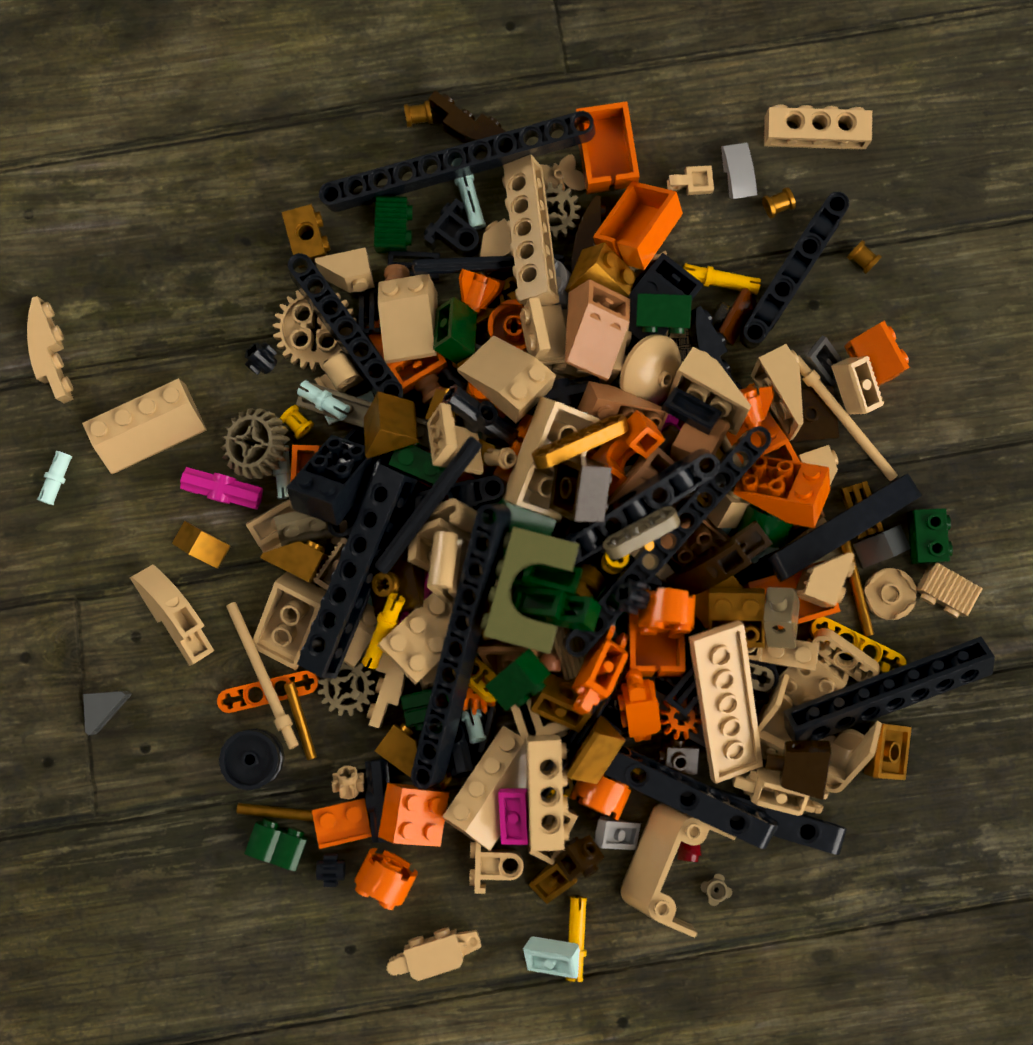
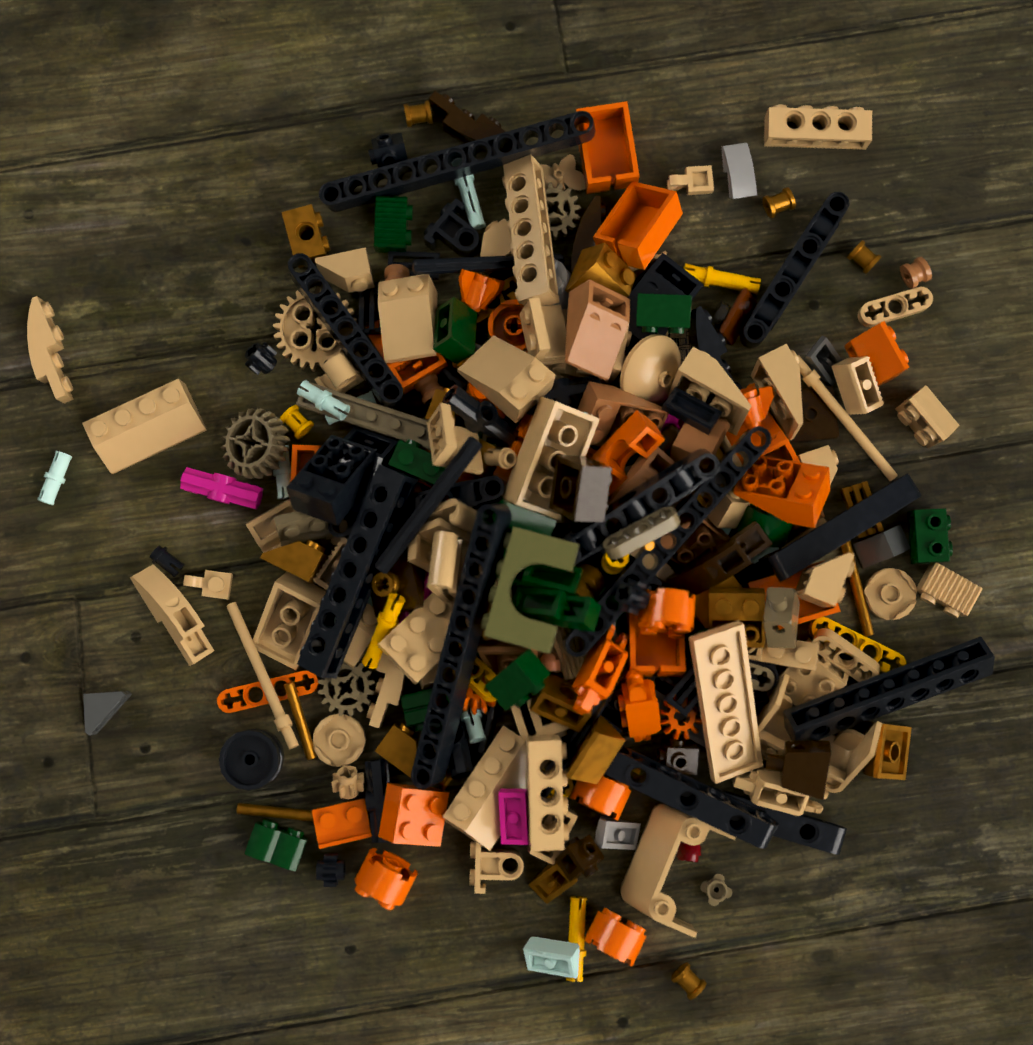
pearl gold slope [172,521,231,569] -> none
pearl gold slope [364,392,418,459] -> none
tan hinge [386,927,481,981] -> none
pearl gold beam [531,414,629,469] -> none
none -> black pin [149,545,185,577]
none -> tan plate [183,570,233,600]
none -> tan tile [313,714,366,767]
none -> black brick [369,132,408,168]
none -> orange brick [584,907,647,967]
none -> pearl gold bush [671,962,707,1000]
none -> tan beam [858,287,933,327]
none -> tan slope [895,385,960,448]
none -> medium nougat wheel [900,257,932,289]

